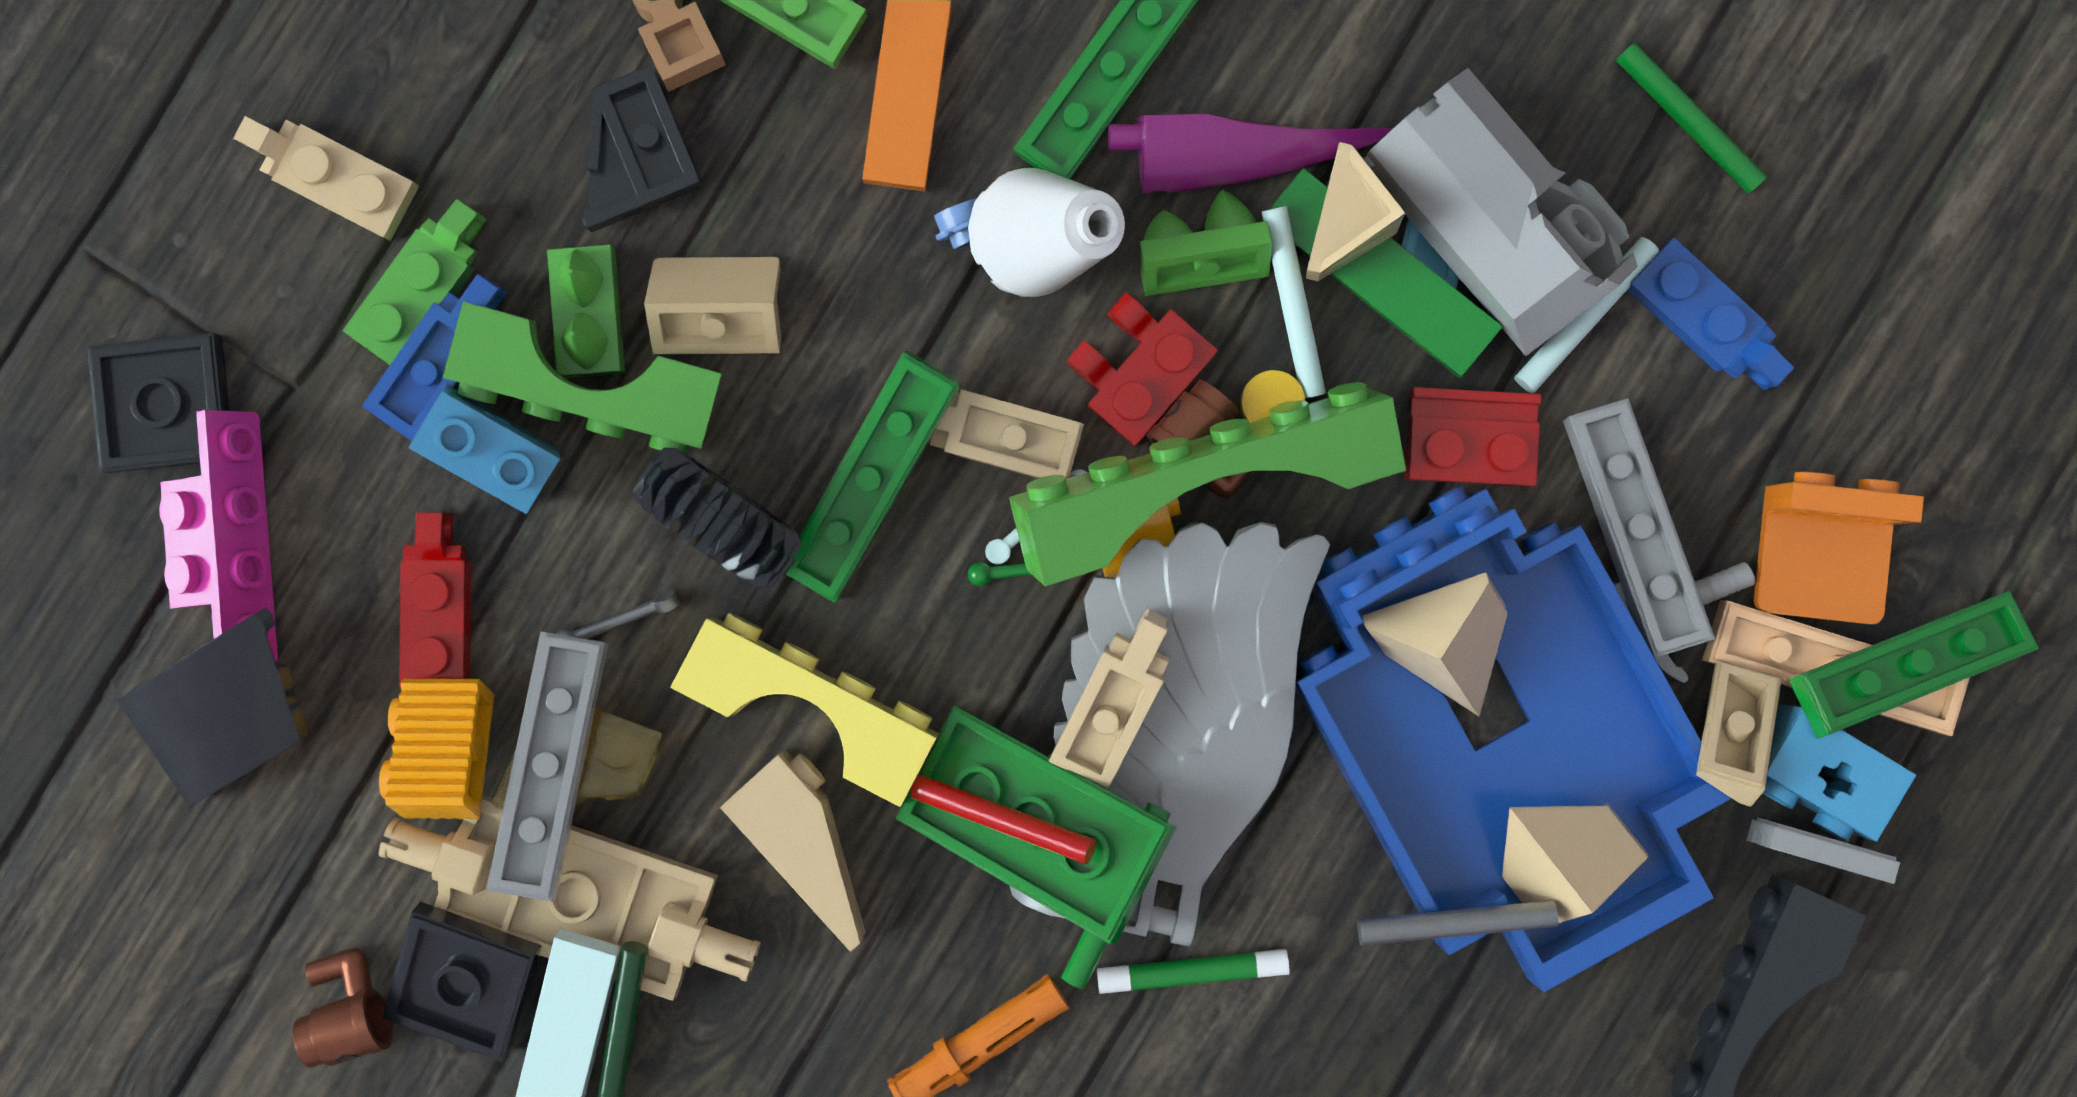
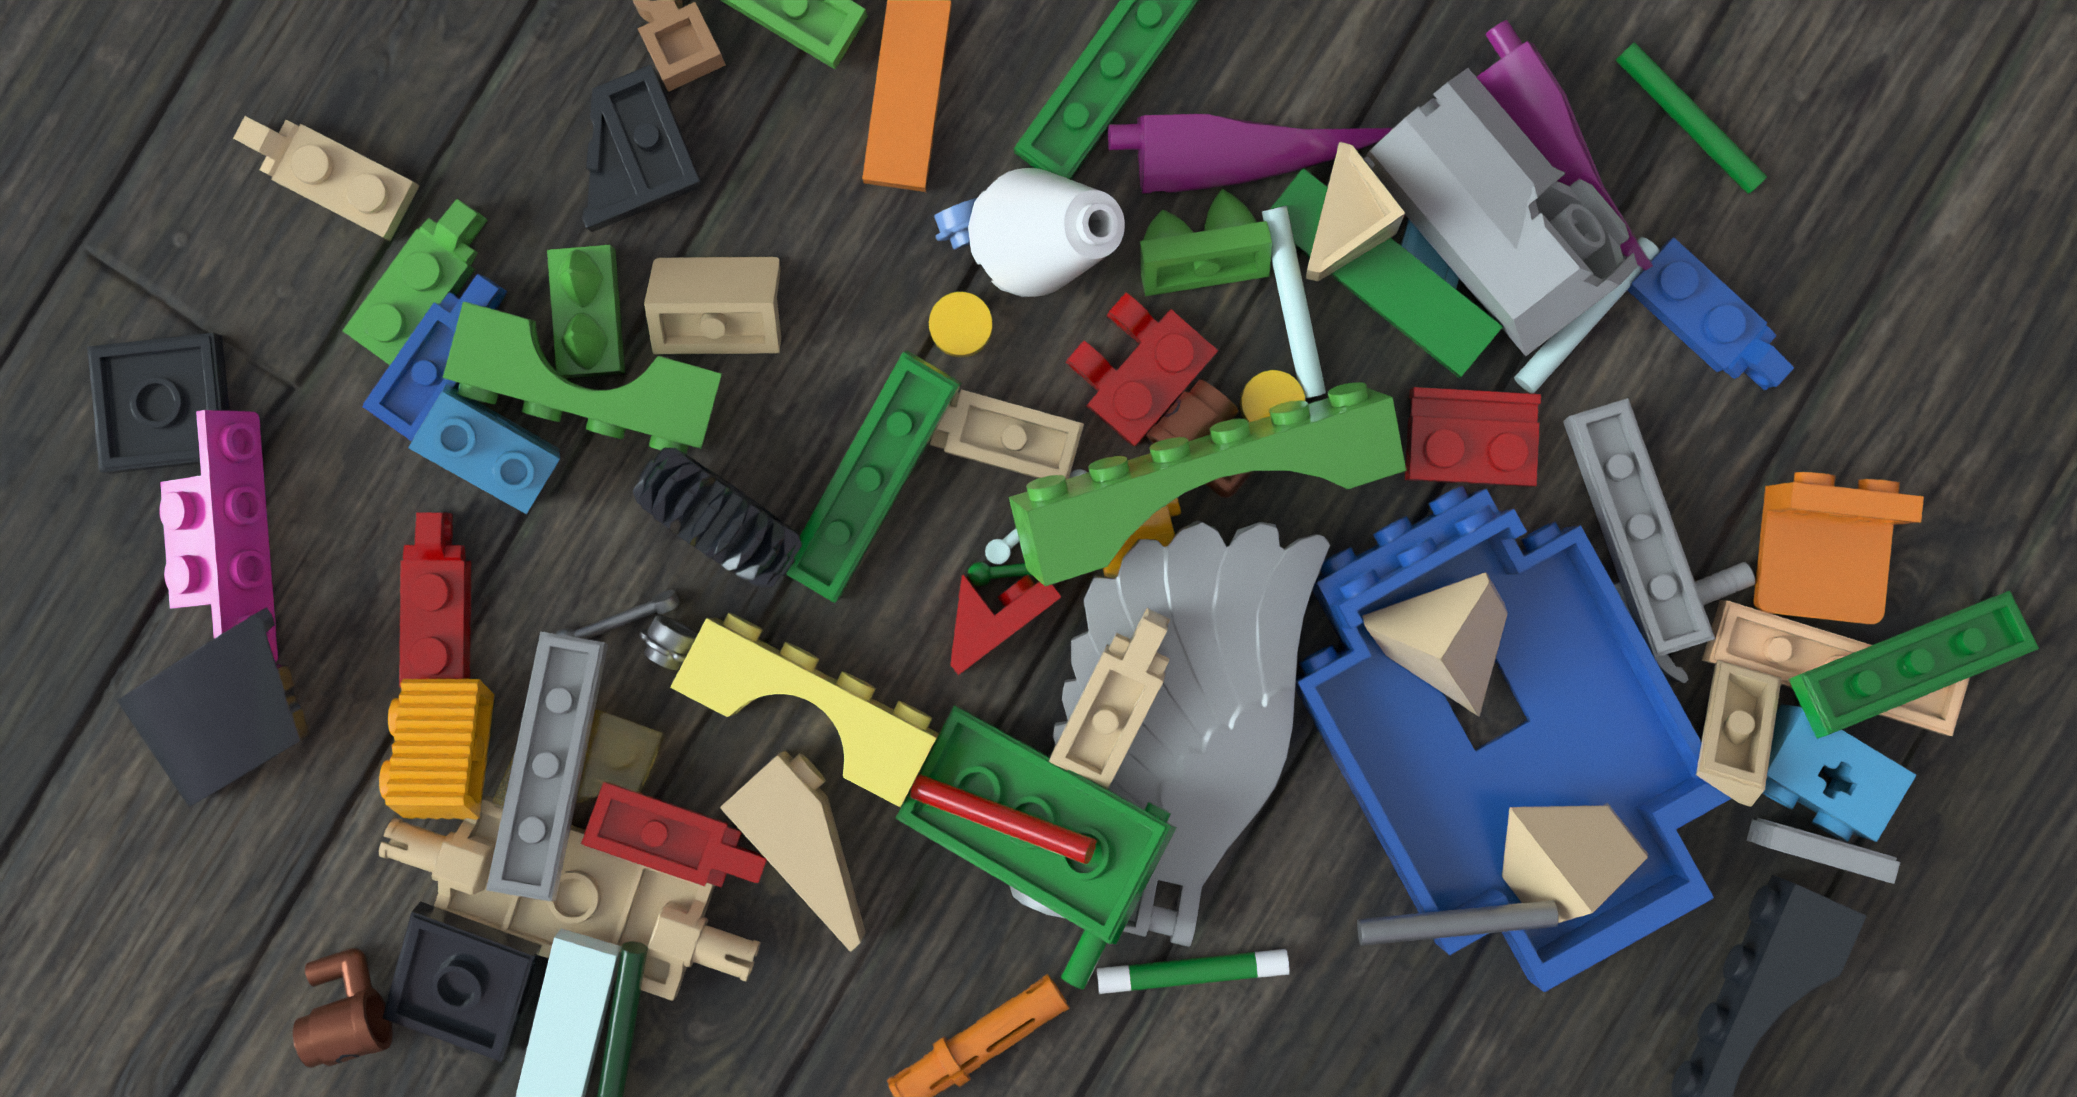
none -> red hinge [581,781,767,887]
none -> flat silver plate [639,615,698,670]
none -> yellow tile [929,292,993,358]
none -> red slope [950,574,1061,675]
none -> magenta piece [1476,20,1653,271]

